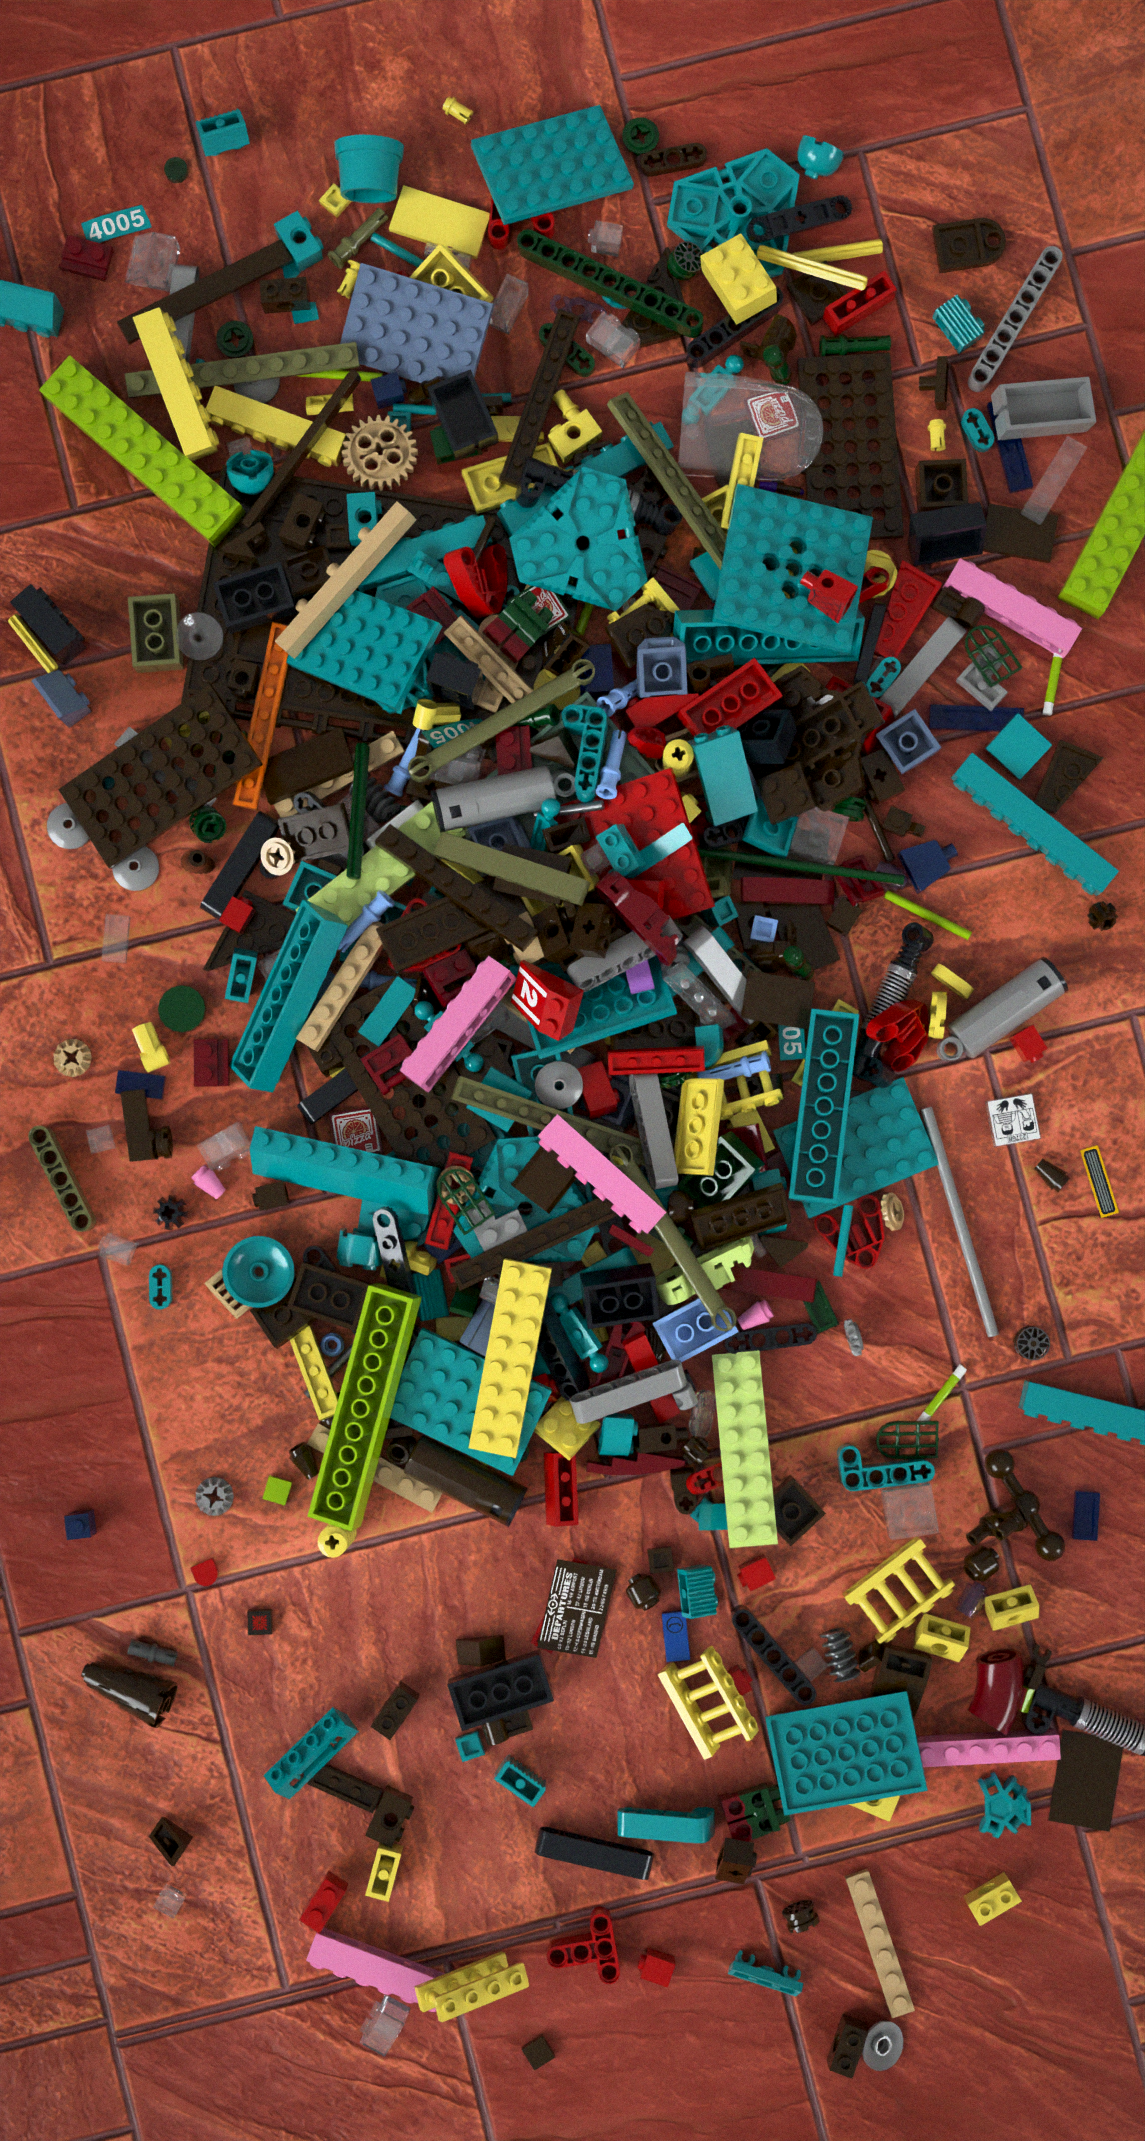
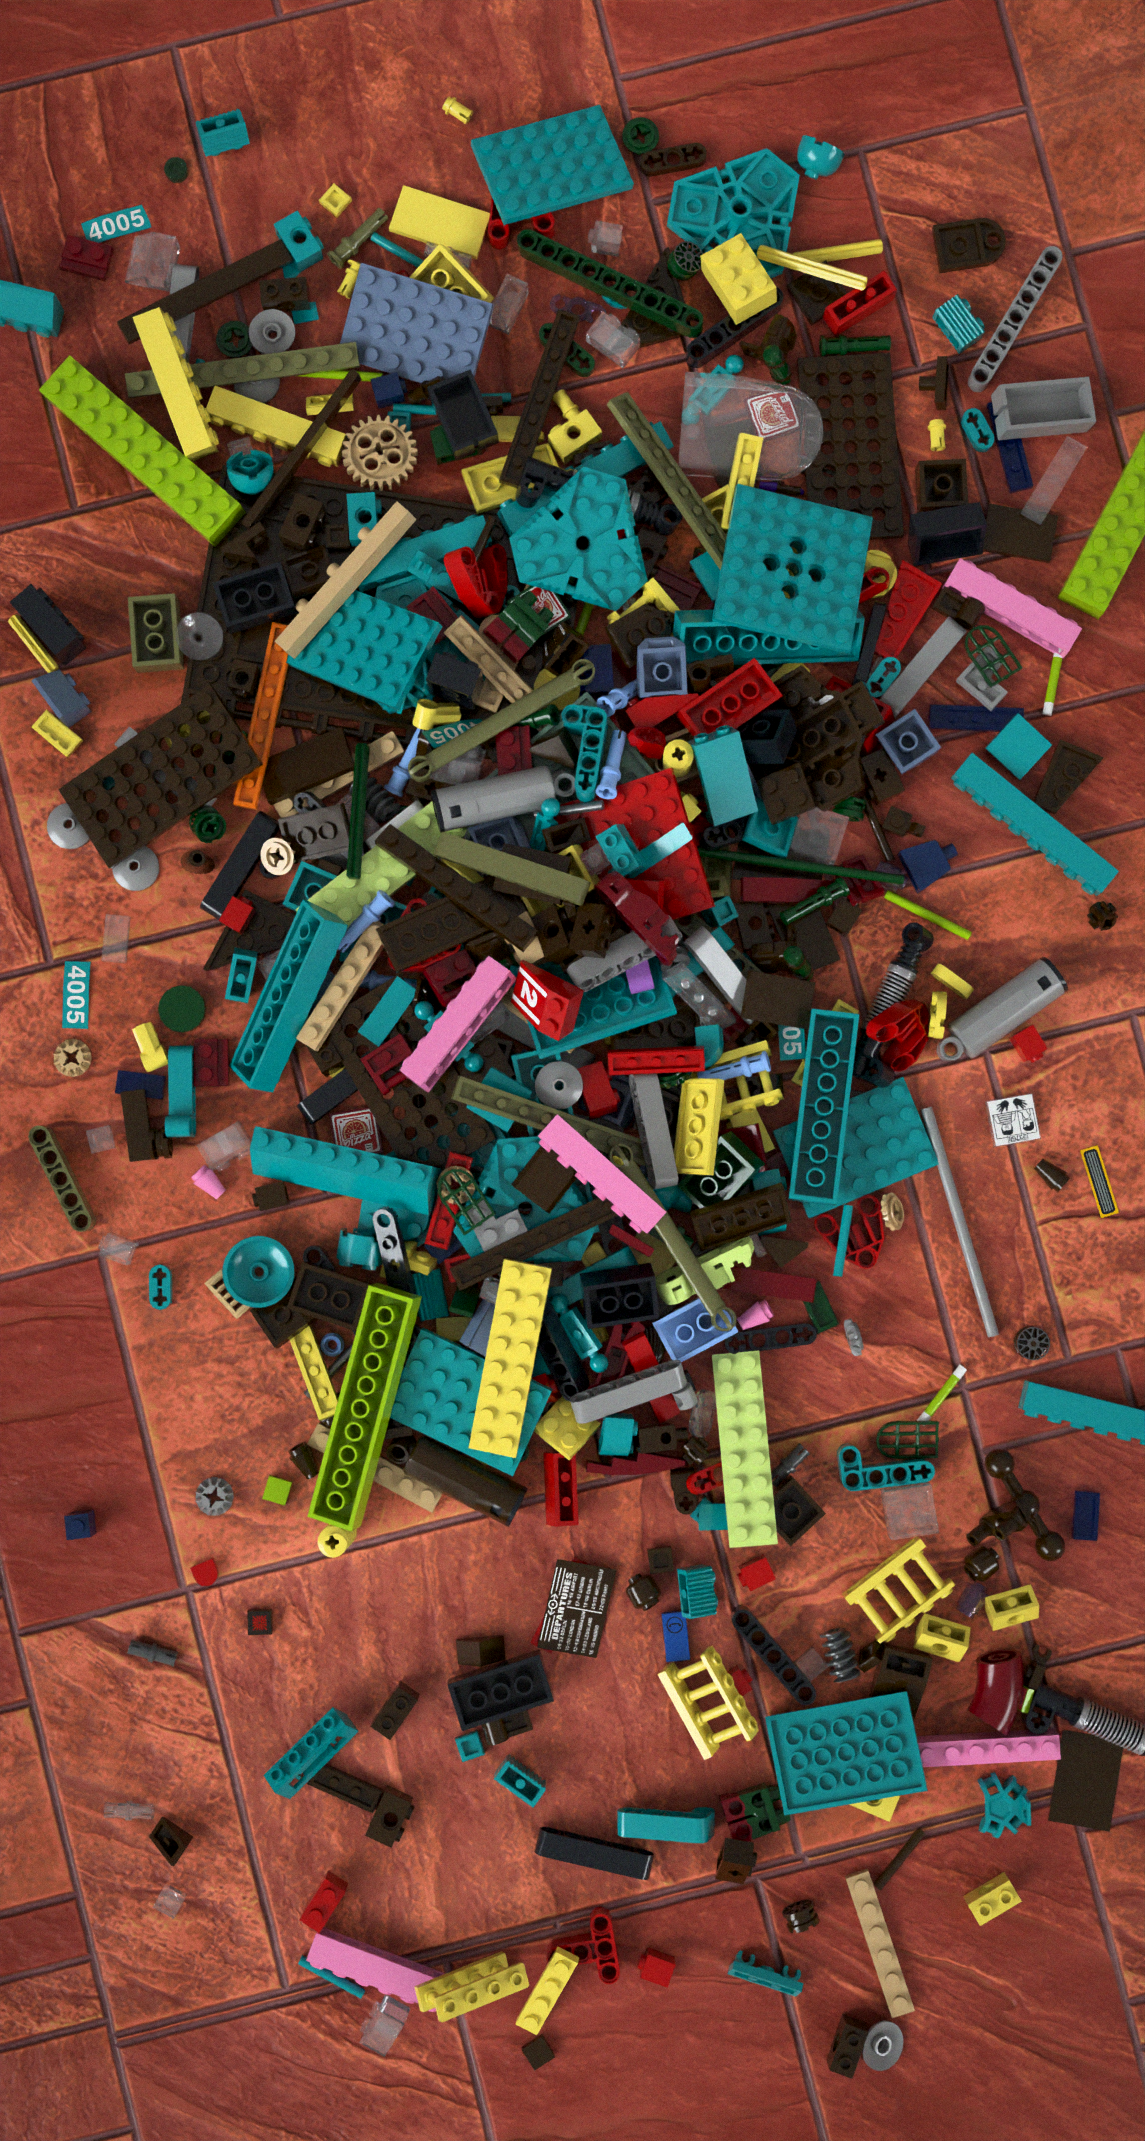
dark brown cone [81,1661,178,1729] -> none
black piece [153,1195,188,1230] -> none
teal piece [334,135,404,204] -> none
light yellow brick [365,1843,403,1902] -> none
dark brown brick [668,1190,699,1223] -> none
black piece [746,195,853,243] -> none
light blue tile [750,915,778,943] -> none
red torso [800,569,858,623] -> none
none -> light yellow plate [32,709,83,758]
none -> teal sticker [62,961,91,1029]
none -> clear pin [104,1801,155,1821]
none -> teal beam [165,1045,196,1138]
none -> light grey dish [249,309,295,354]
none -> teal bar [298,1955,365,1999]
none -> light yellow plate [516,1946,579,2035]
none -> dark grey pin [771,1443,810,1488]
none -> dark green pin [780,877,850,925]
none -> dark brown bar [874,1827,926,1890]

